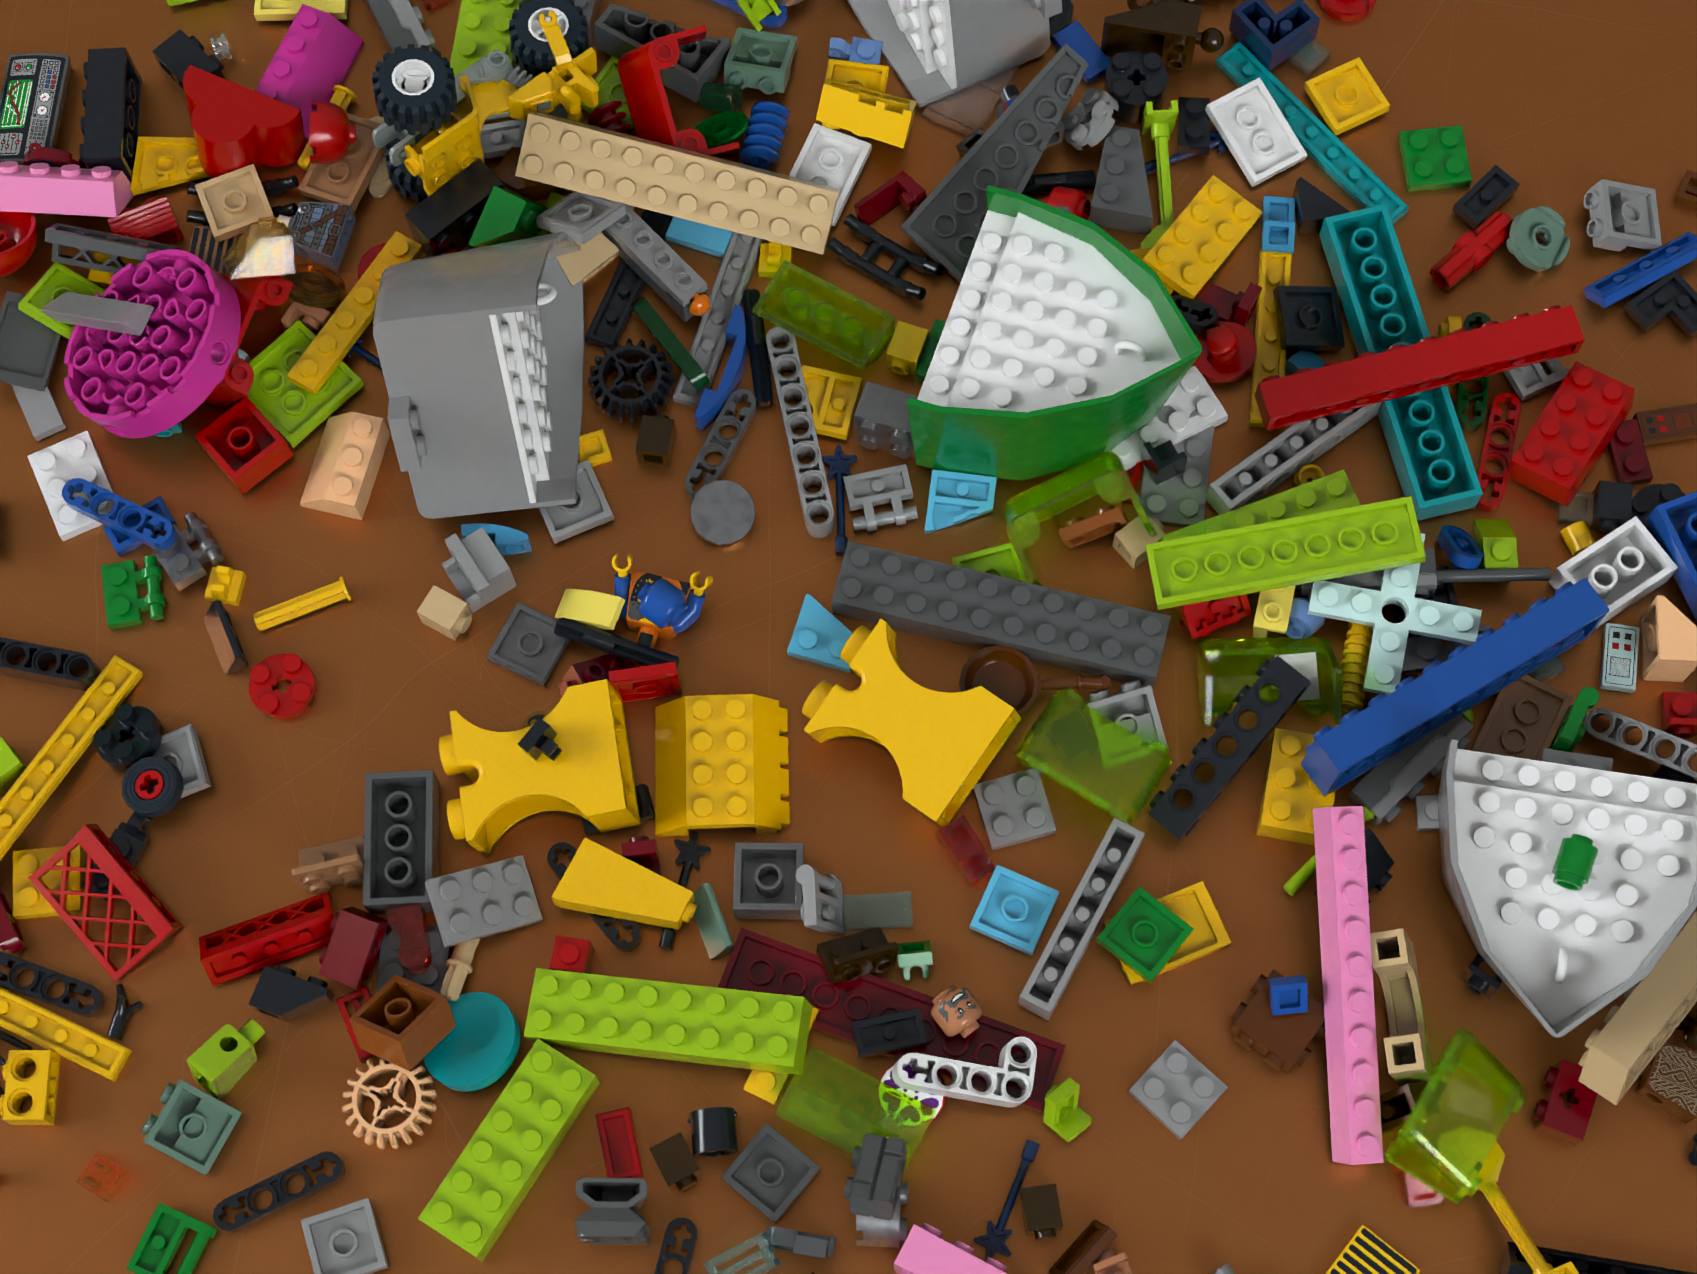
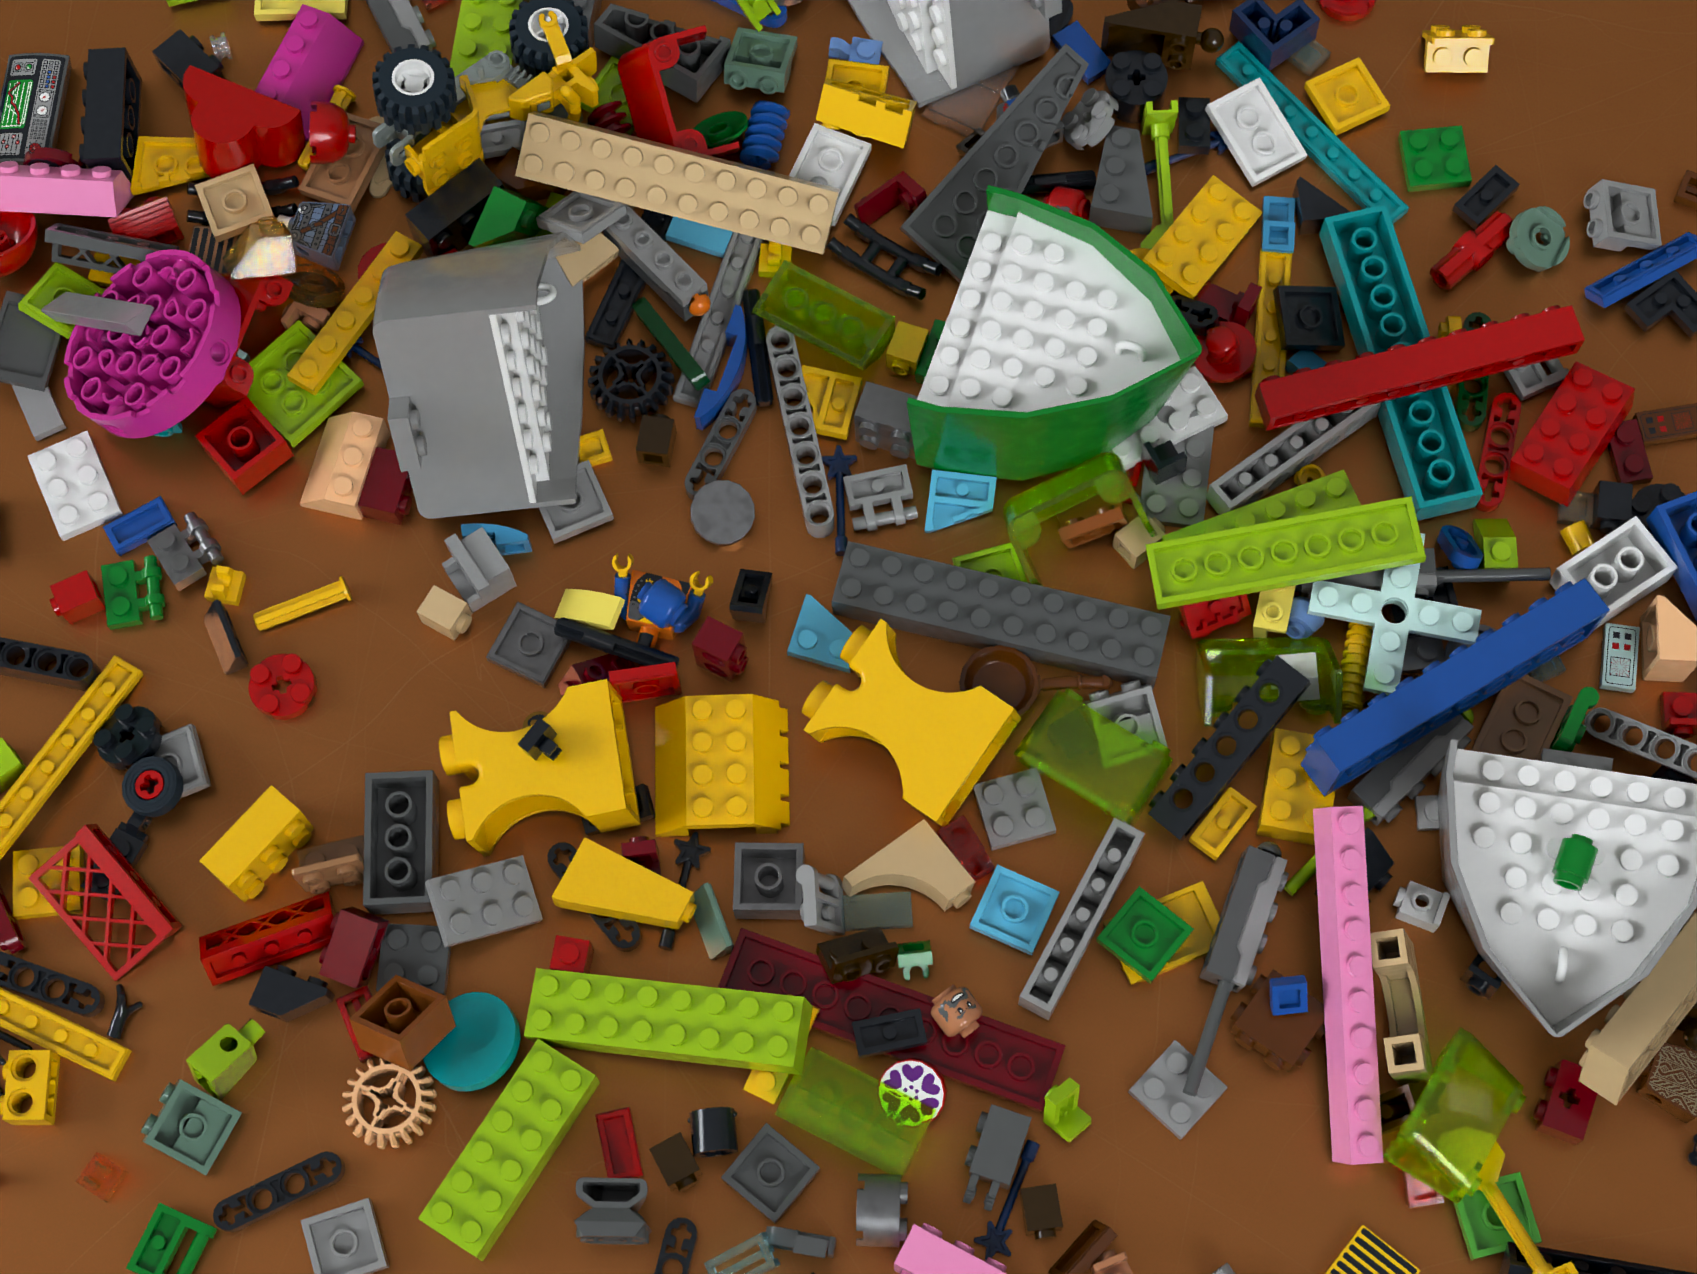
blue beam [62,478,177,550] -> none
clear red leg [386,904,432,974] -> none
tan axle [439,939,480,1001] -> none
clear green piece [700,82,743,113] -> none
dark grey brick [844,1133,907,1220] -> none
white beam [892,1037,1037,1108] -> none
none -> red brick [49,570,105,624]
none -> yellow brick [199,785,314,903]
none -> dark red brick [358,447,412,525]
none -> dark red brick [692,616,749,682]
none -> black slope [729,569,773,623]
none -> tan arch [841,819,975,911]
none -> dark grey hinge [963,1104,1032,1211]
none -> piece [1183,841,1289,1097]
none -> yellow plate [1189,787,1257,861]
none -> white brick [1393,880,1450,933]
none -> yellow bracket [1422,25,1495,73]
none -> bright green plate [1449,1172,1542,1260]

